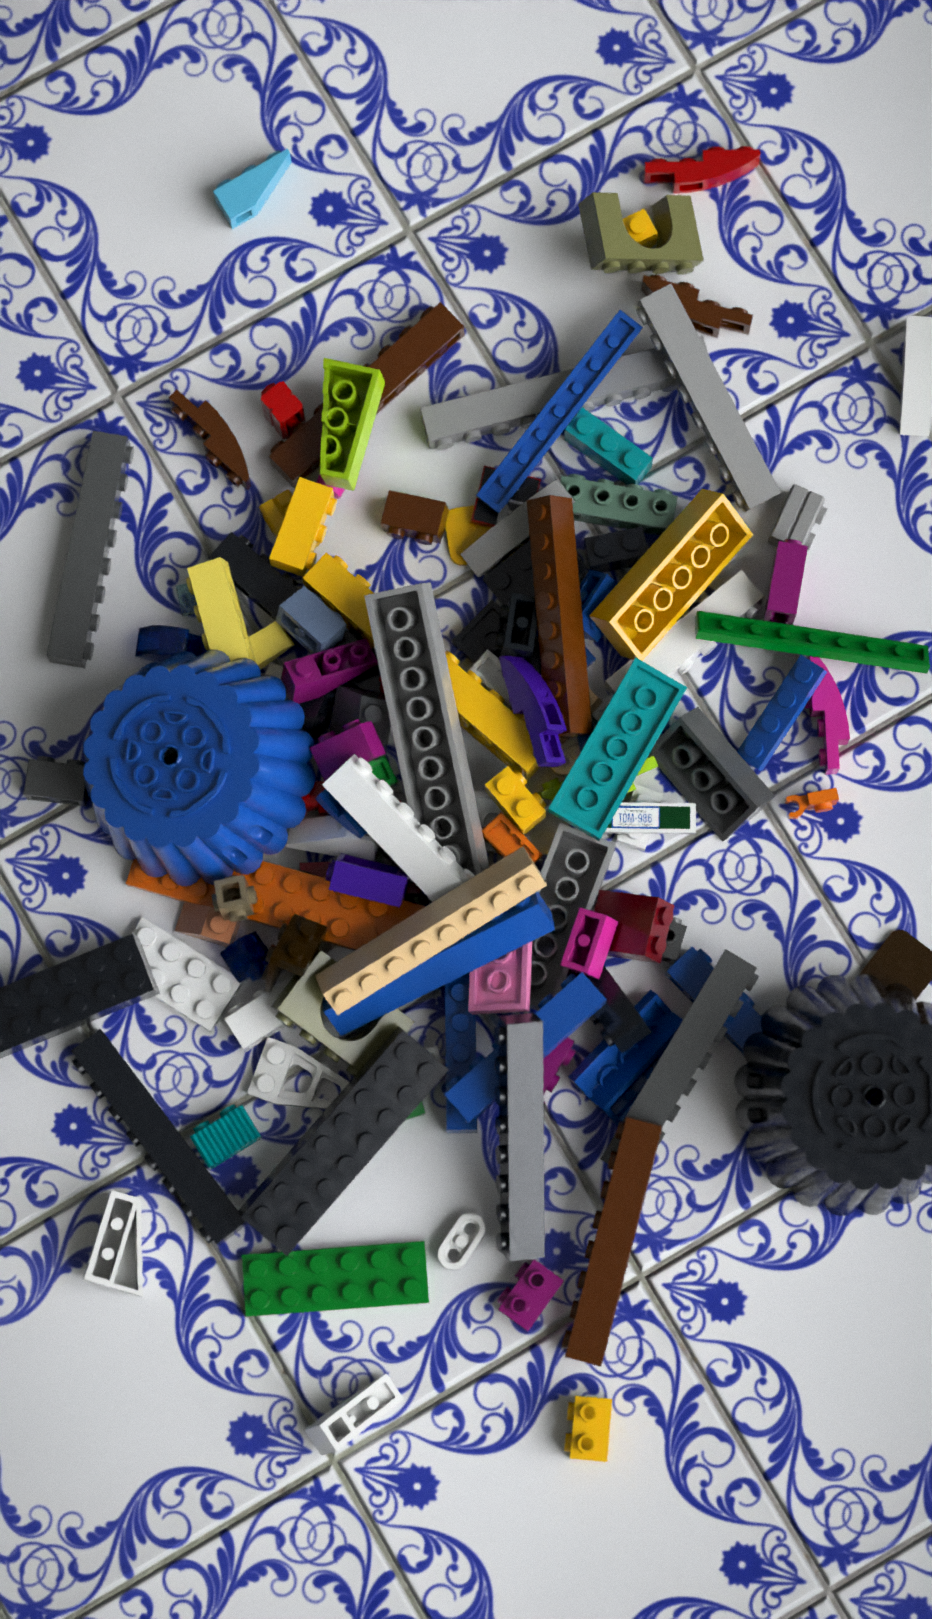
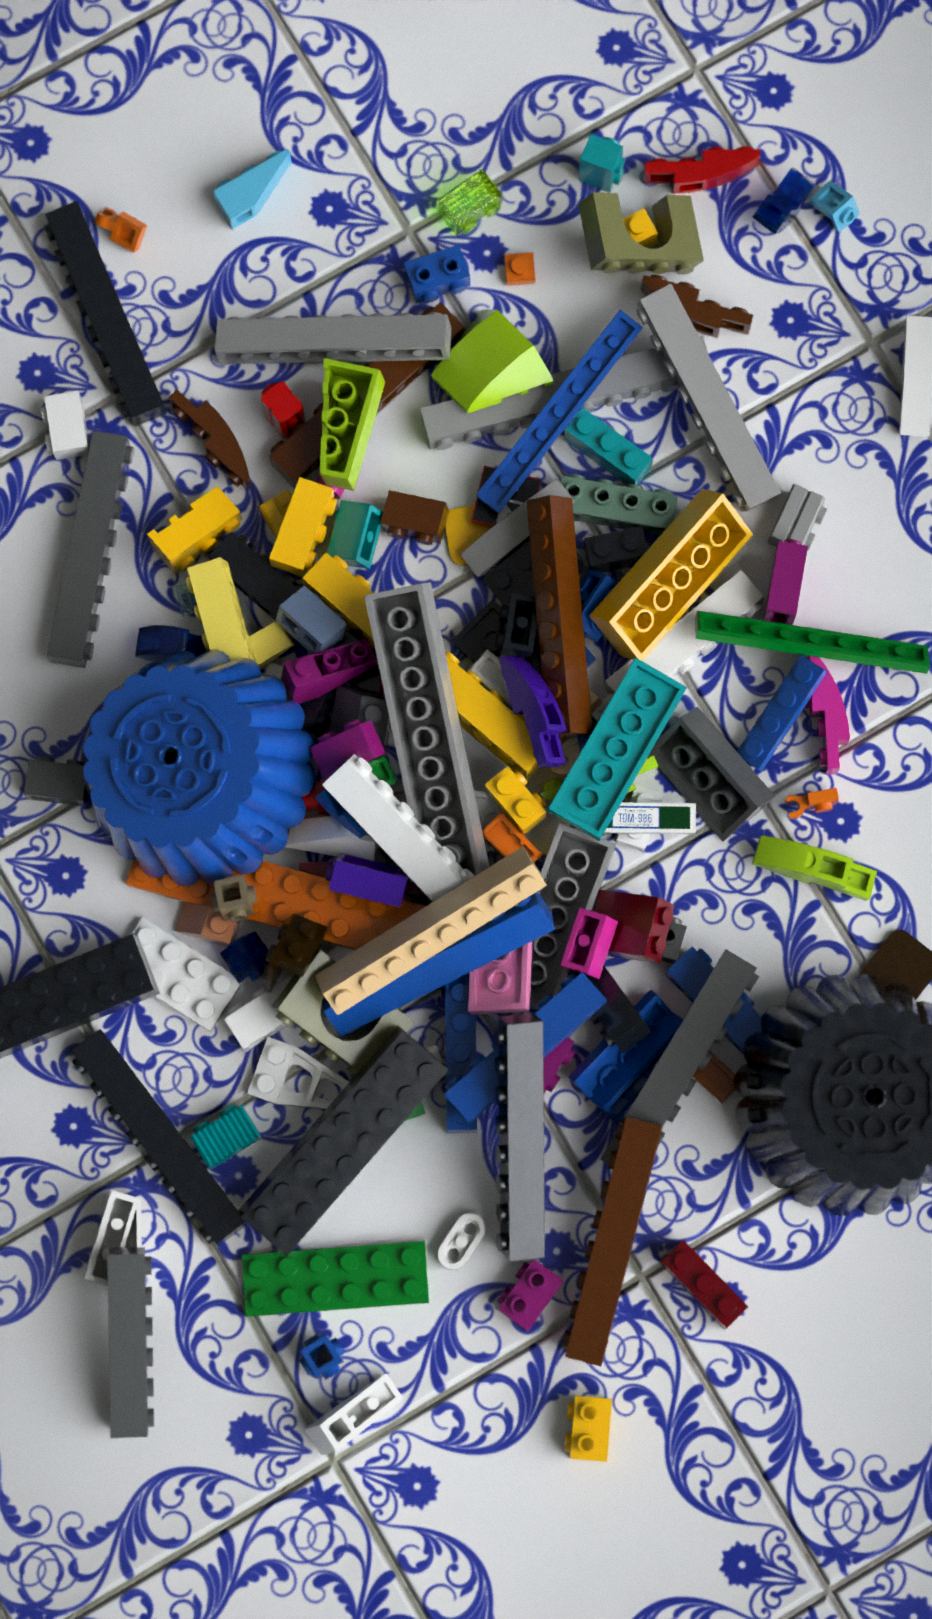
none -> white brick [41,391,90,460]
none -> black brick [44,201,167,427]
none -> orange plate [95,207,147,253]
none -> dark grey brick [107,1247,154,1438]
none -> yellow wedge [147,486,242,575]
none -> light grey brick [215,312,452,364]
none -> blue brick [299,1333,345,1380]
none -> teal brick [327,500,383,569]
none -> blue brick [404,244,470,303]
none -> lime wedge [431,310,555,414]
none -> clear neon green brick [435,169,502,236]
none -> orange plate [504,252,535,286]
none -> teal brick [578,134,626,193]
none -> dark red brick [660,1240,748,1330]
none -> dark orange tile [693,1050,736,1104]
none -> clear blue brick [752,168,816,234]
none -> lime slope [752,835,877,901]
none -> medium azure bracket [810,180,859,232]

